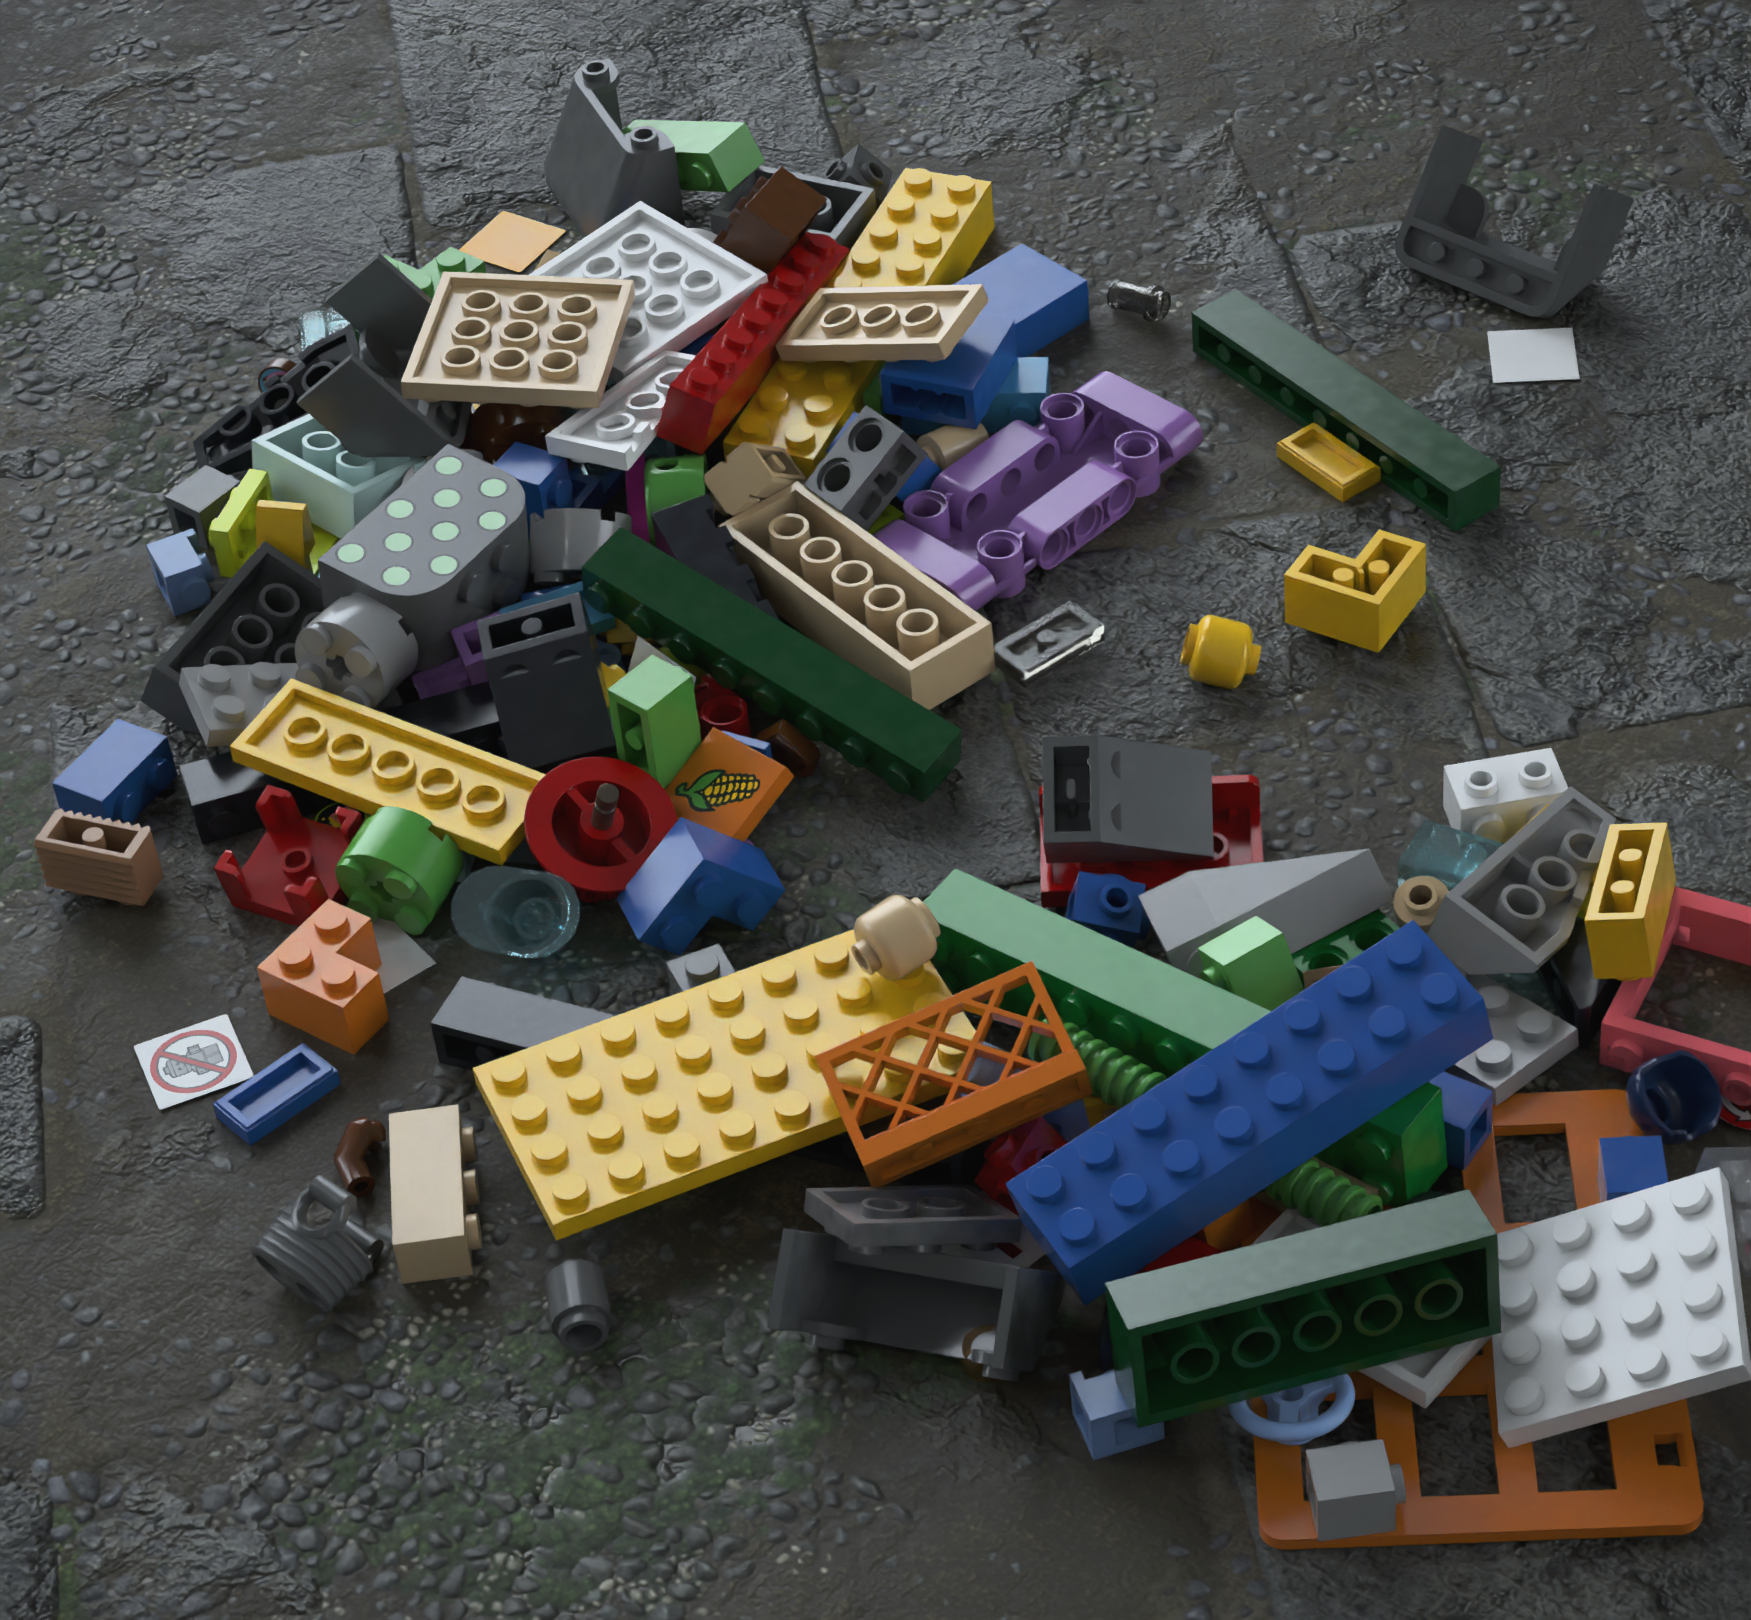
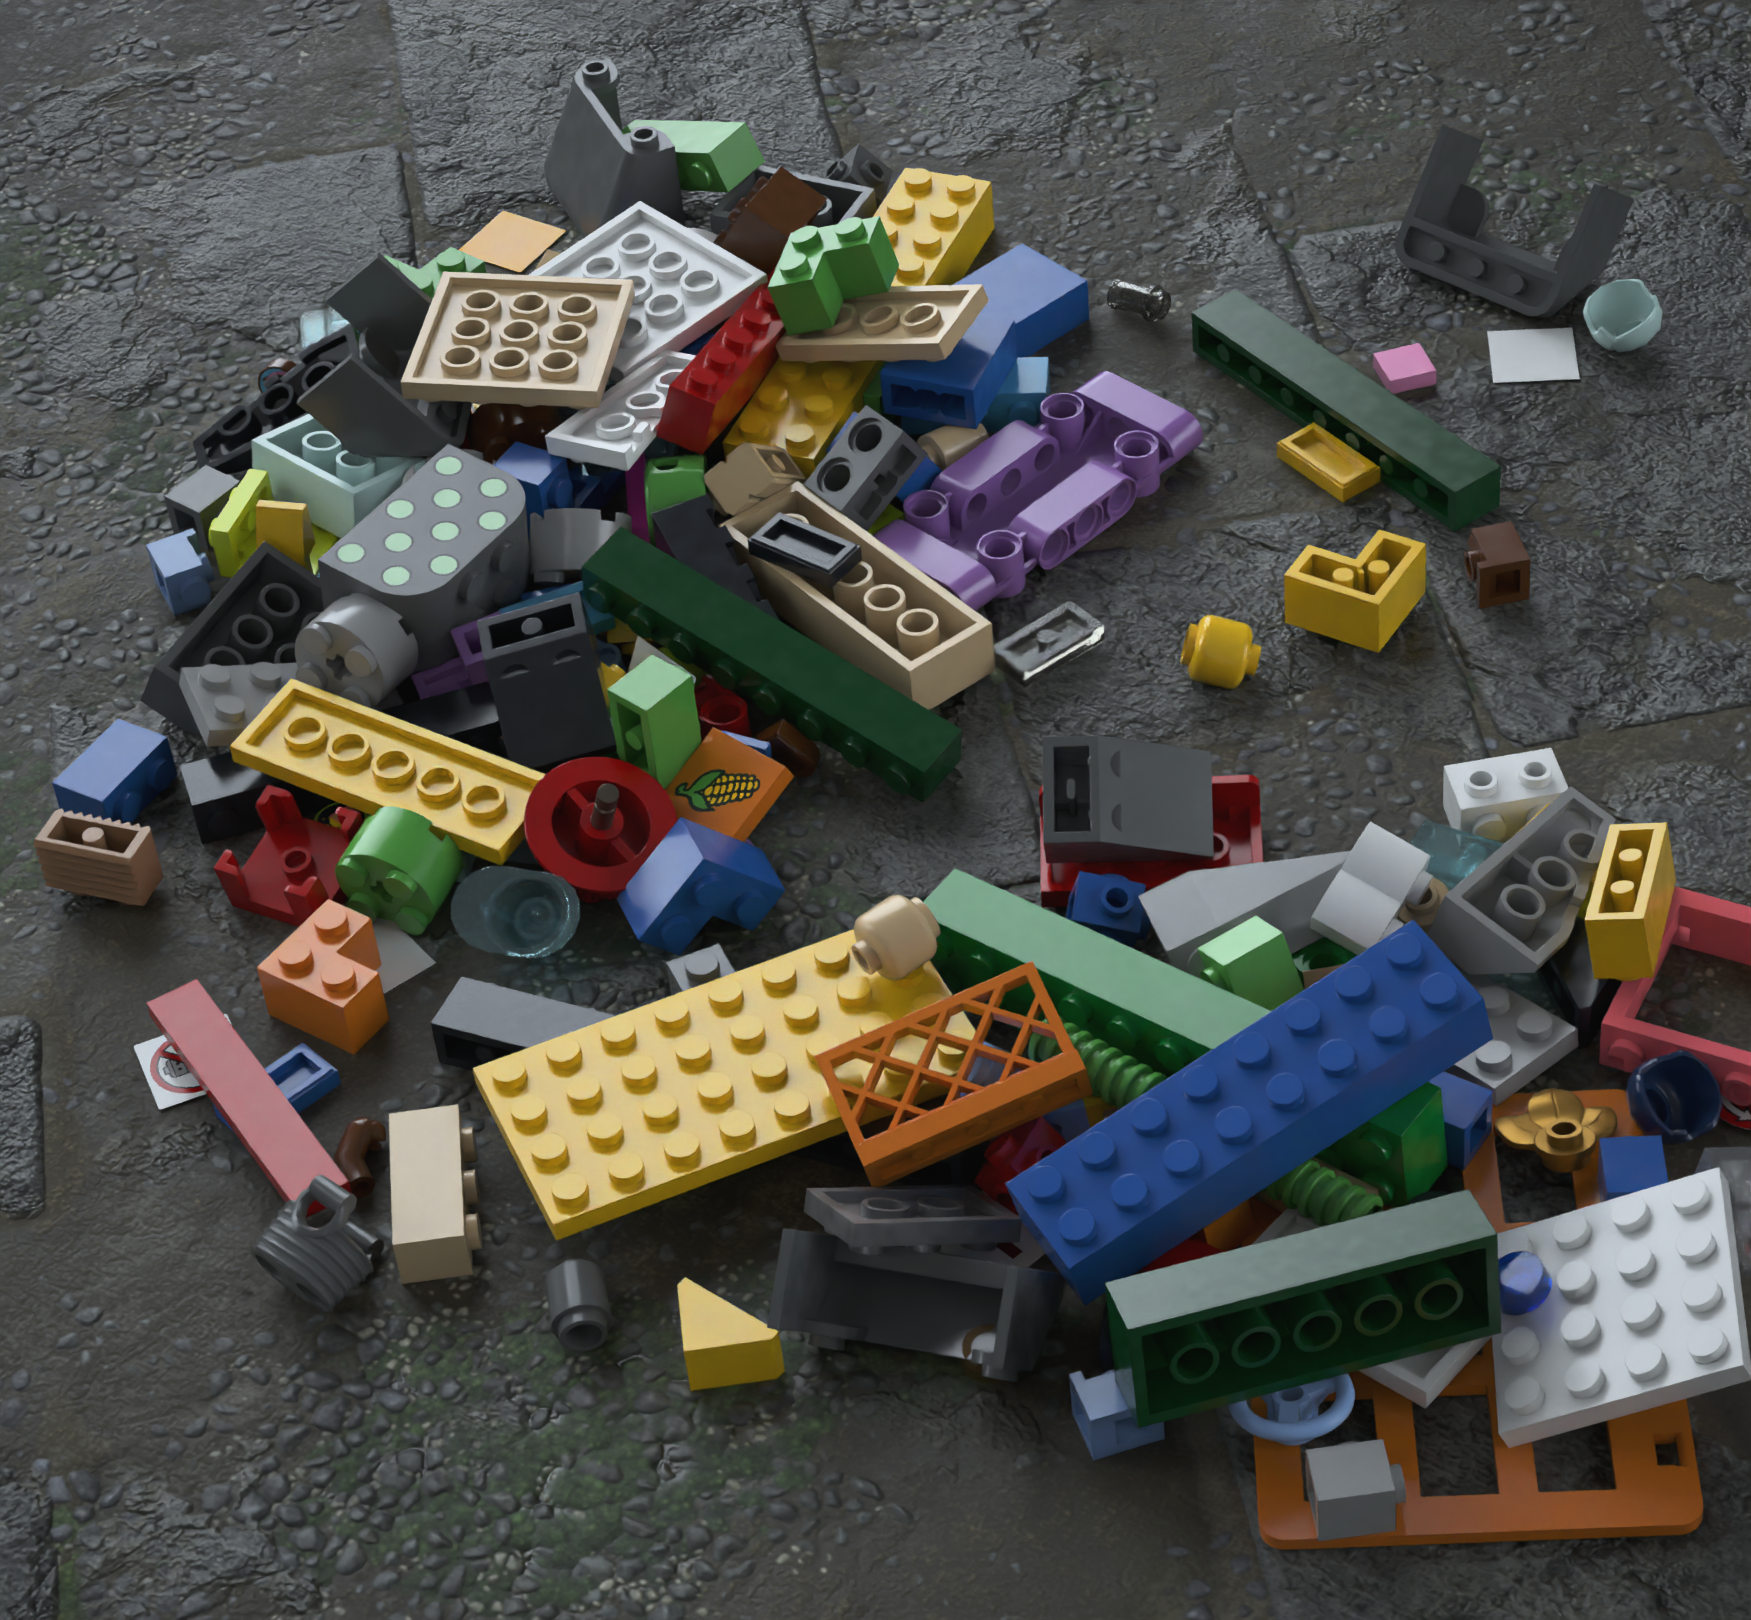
none -> tile [146,979,352,1218]
none -> yellow slope [677,1277,785,1391]
none -> black tile [748,512,862,588]
none -> bright green brick [767,216,899,336]
none -> white brick [1310,821,1434,955]
none -> bright pink tile [1373,343,1436,394]
none -> reddish brown brick [1464,521,1531,609]
none -> pearl gold plate [1495,1088,1618,1172]
none -> clear blue tile [1498,1251,1552,1316]
none -> light aqua hair [1583,279,1663,352]

